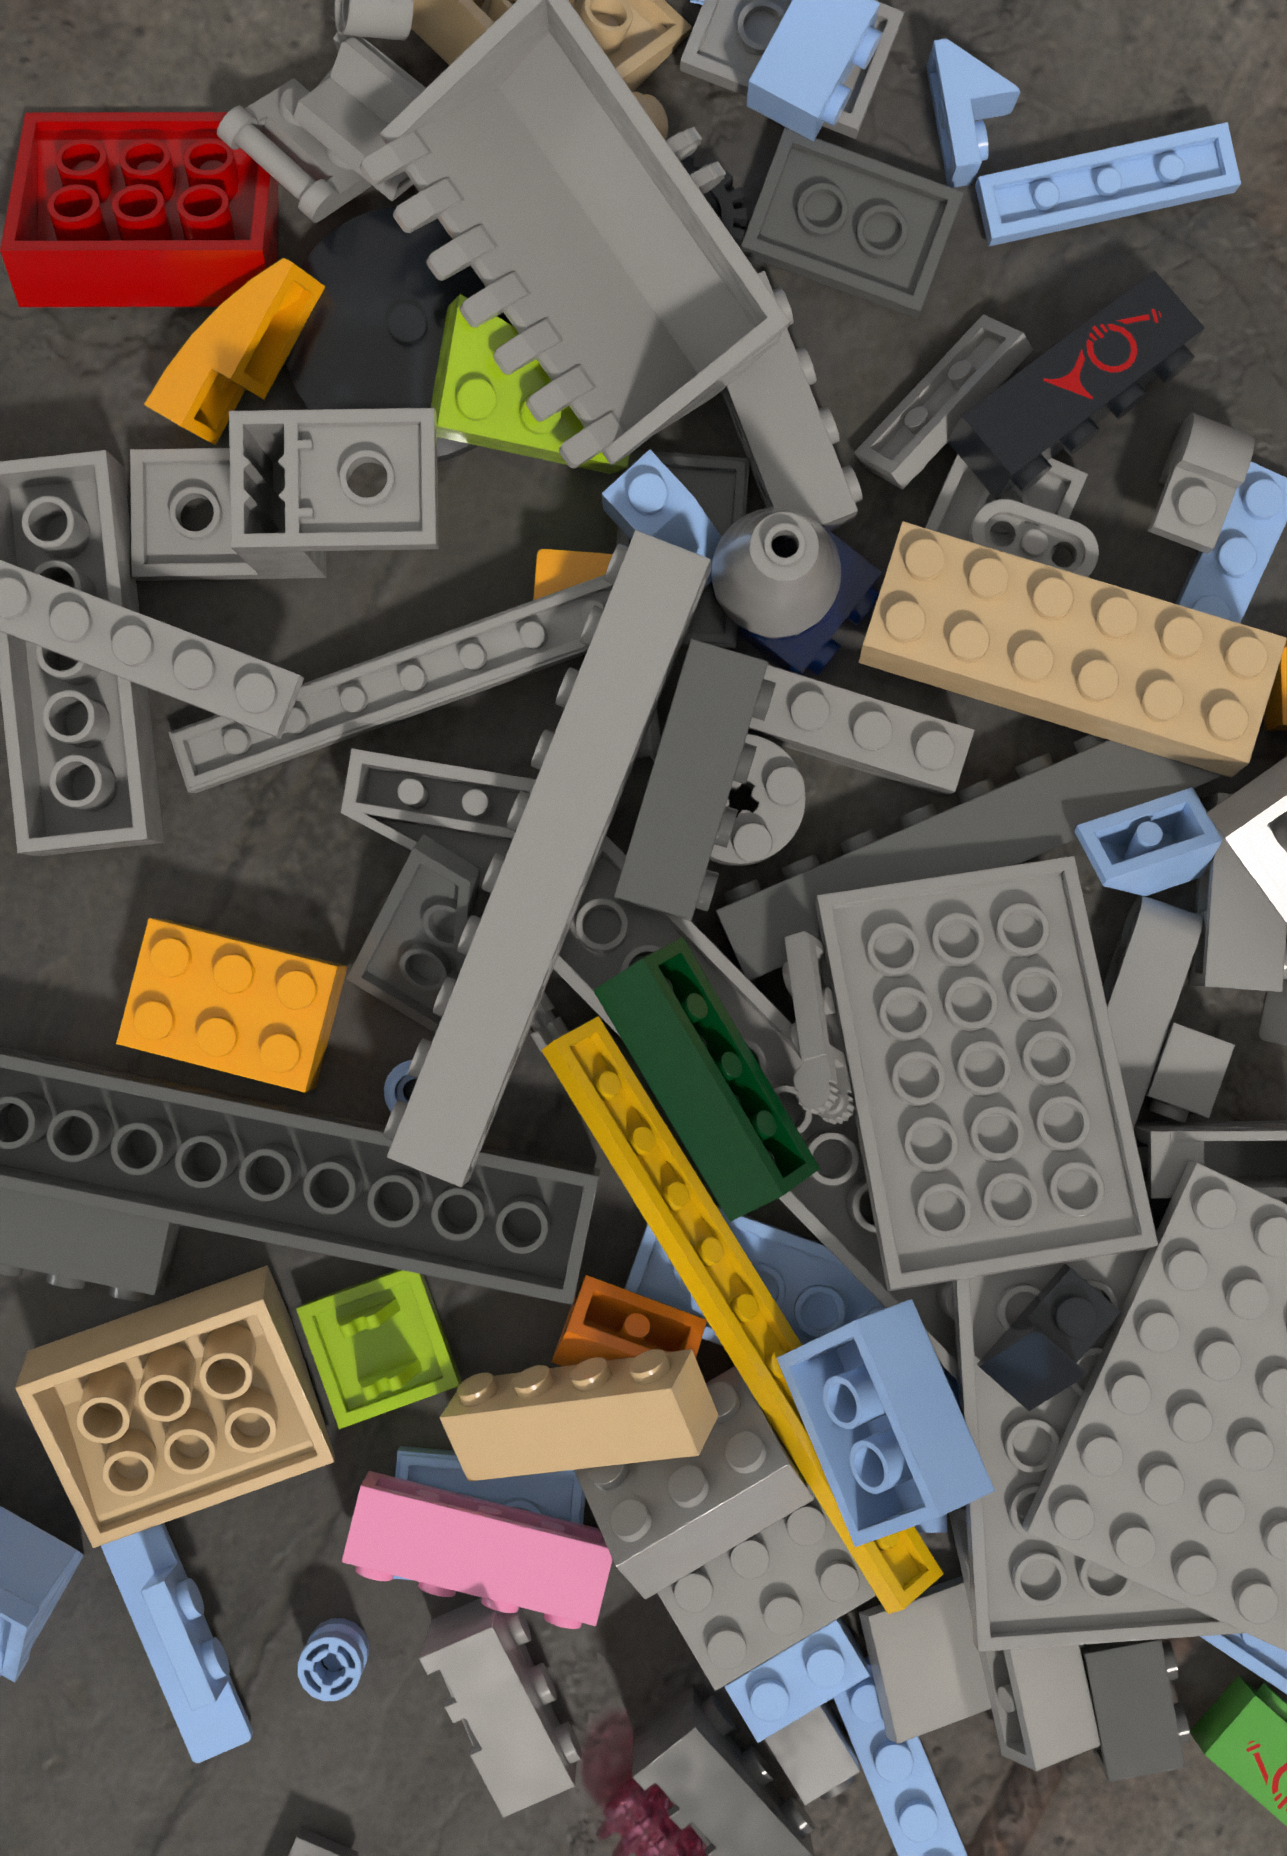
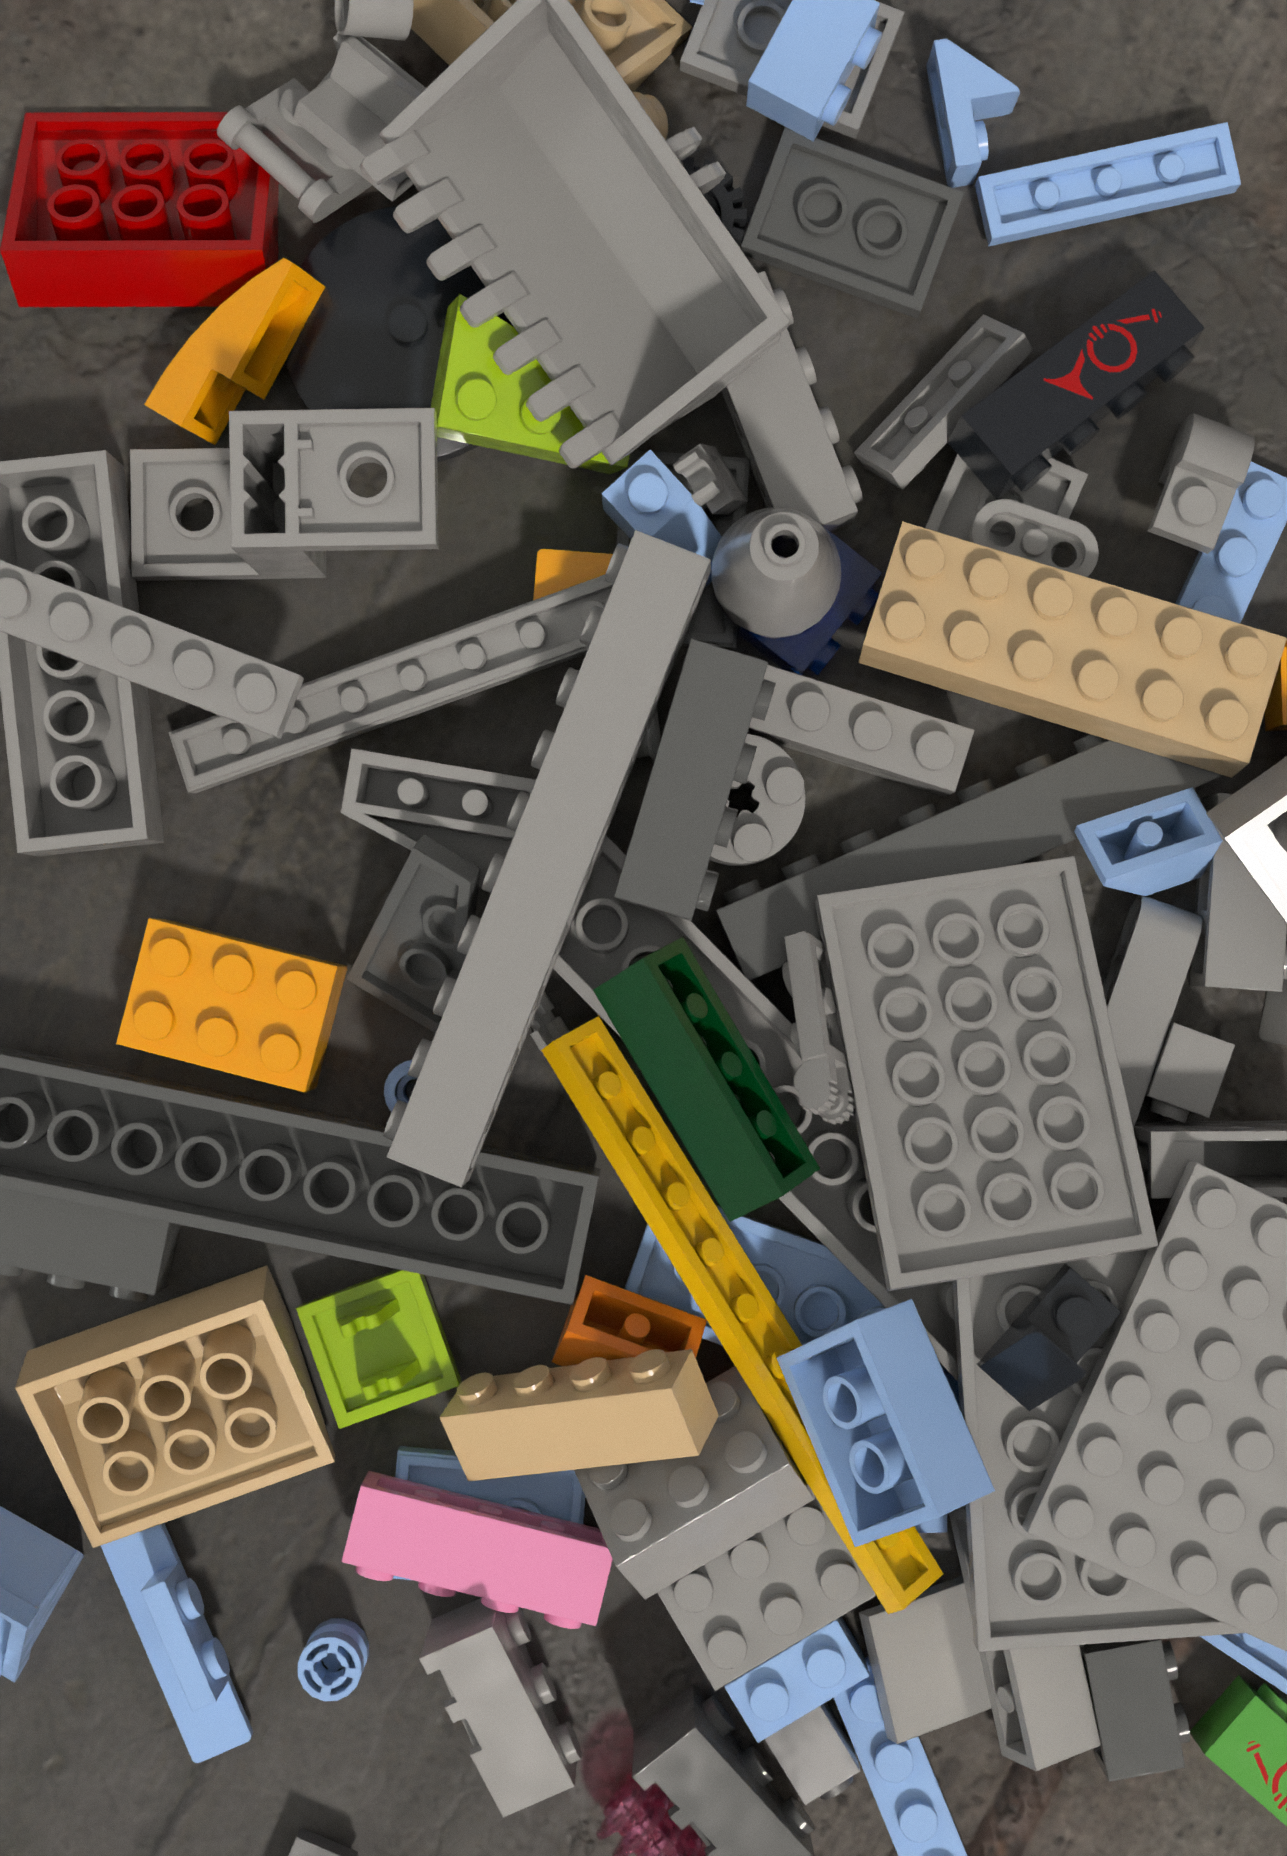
none -> light grey plate [673,444,748,515]

